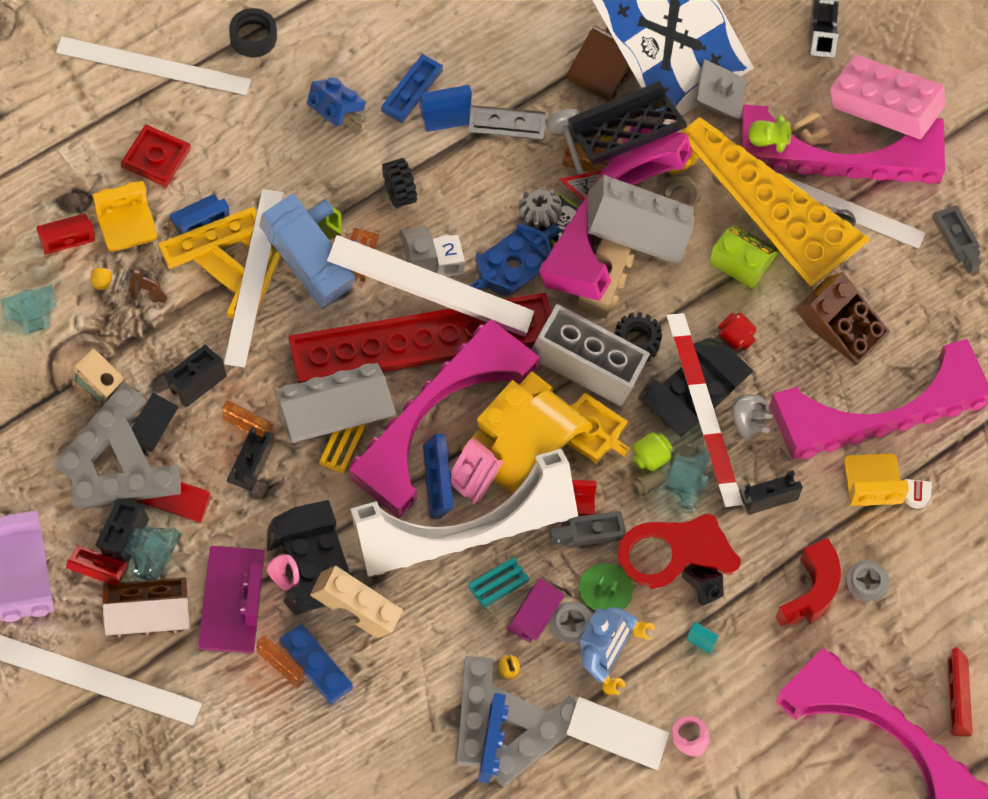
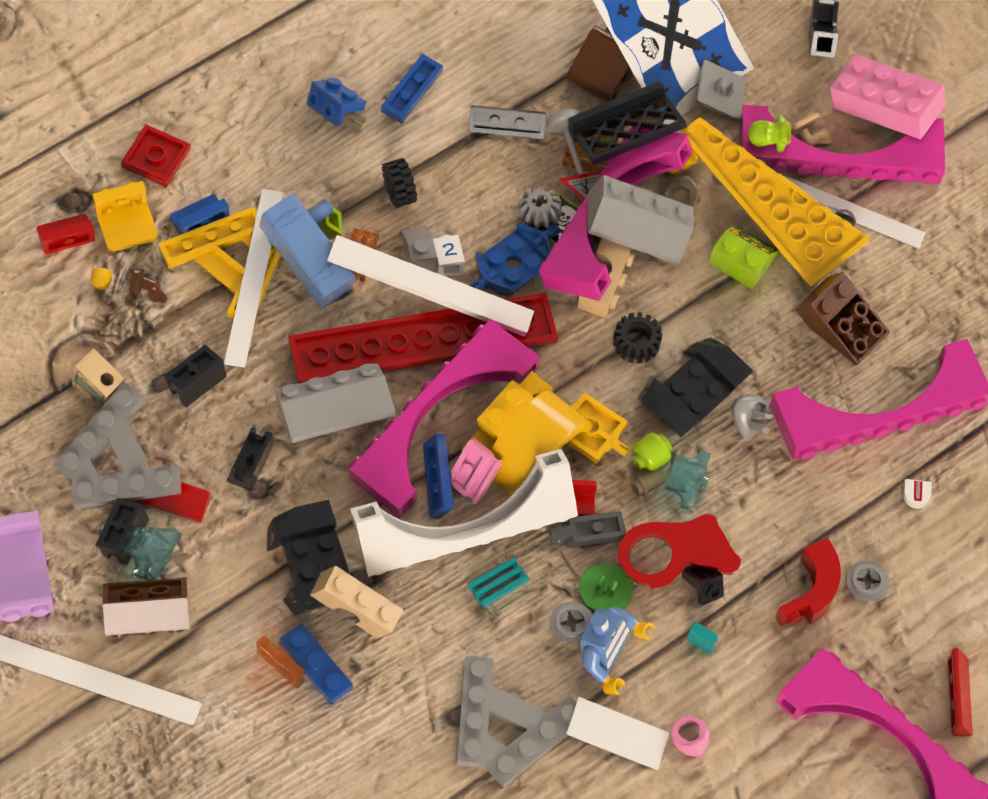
clear light blue brick [0,284,57,335] -> none
white sticker [56,37,251,95] -> none
red tile [66,545,129,587] -> none
black hinge [132,393,179,456] -> none
magenta bracket [198,546,265,654] -> none
clear orange tile [222,401,274,437] -> none
black tyre [229,8,277,58] -> none
bright pink piece [266,554,299,591] -> none
yellow tile [319,425,365,474] -> none
blue panel [419,85,472,132] -> none
blue plate [477,693,509,783] -> none
yellow hinge [498,655,521,679] -> none
magenta hinge [506,578,565,643] -> none
light grey slope [532,304,650,407] -> none
sticker [667,313,743,507] -> none
red head [718,312,757,351] -> none
black hinge [739,470,803,515] -> none
yellow bracket [844,453,909,506] -> none
dark grey hinge [932,205,982,273] -> none

